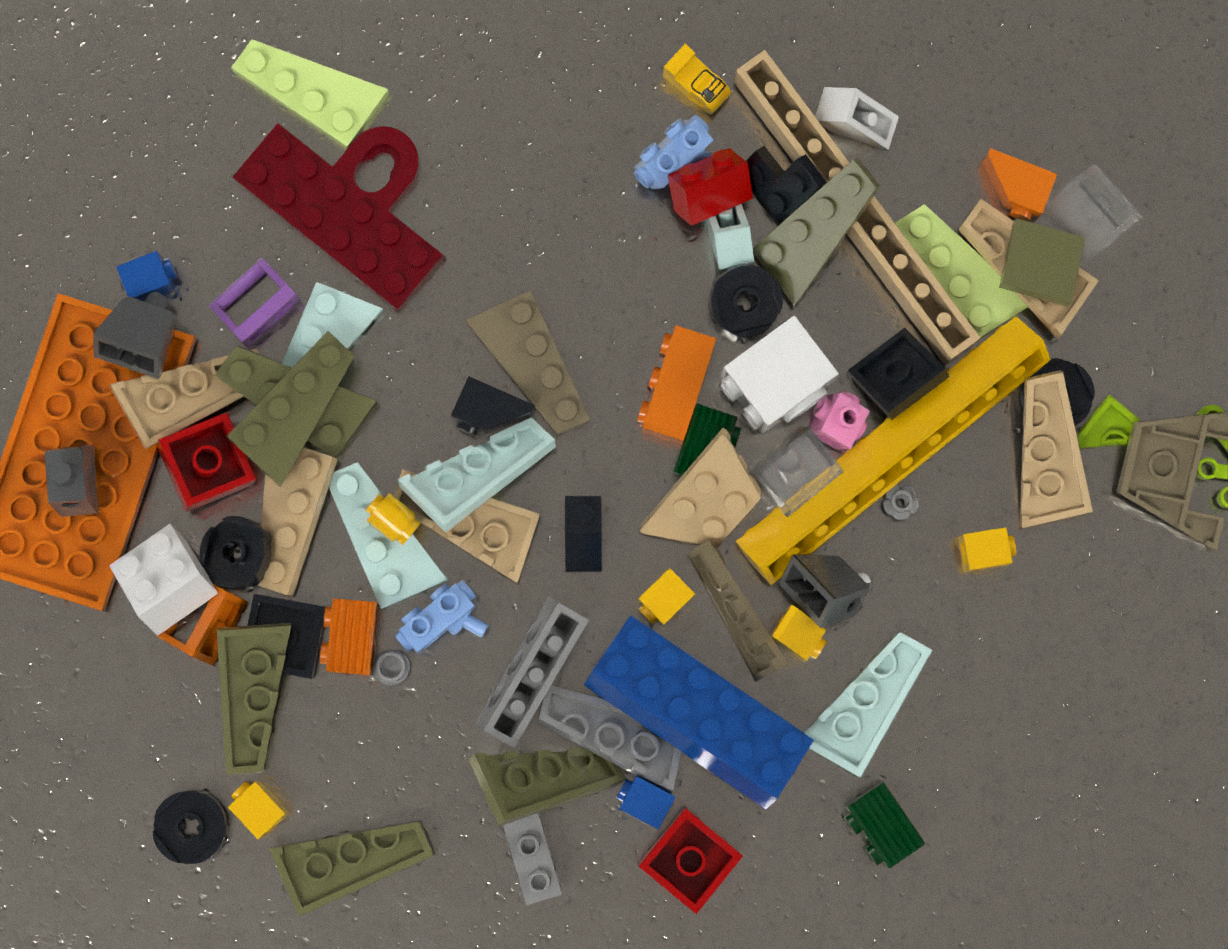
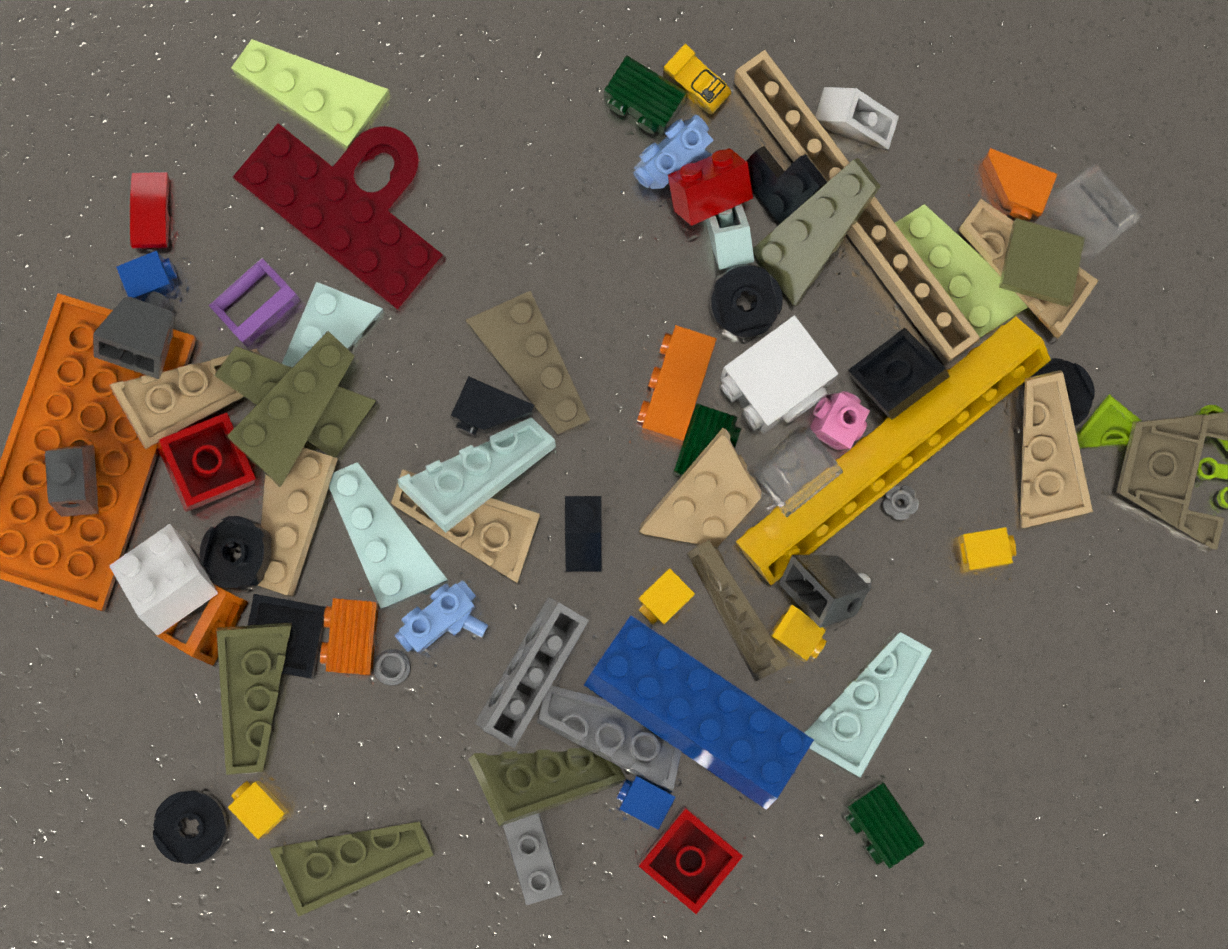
yellow brick [365,492,421,545] -> none
none -> red slope [130,172,170,249]
none -> dark green brick [604,55,687,135]

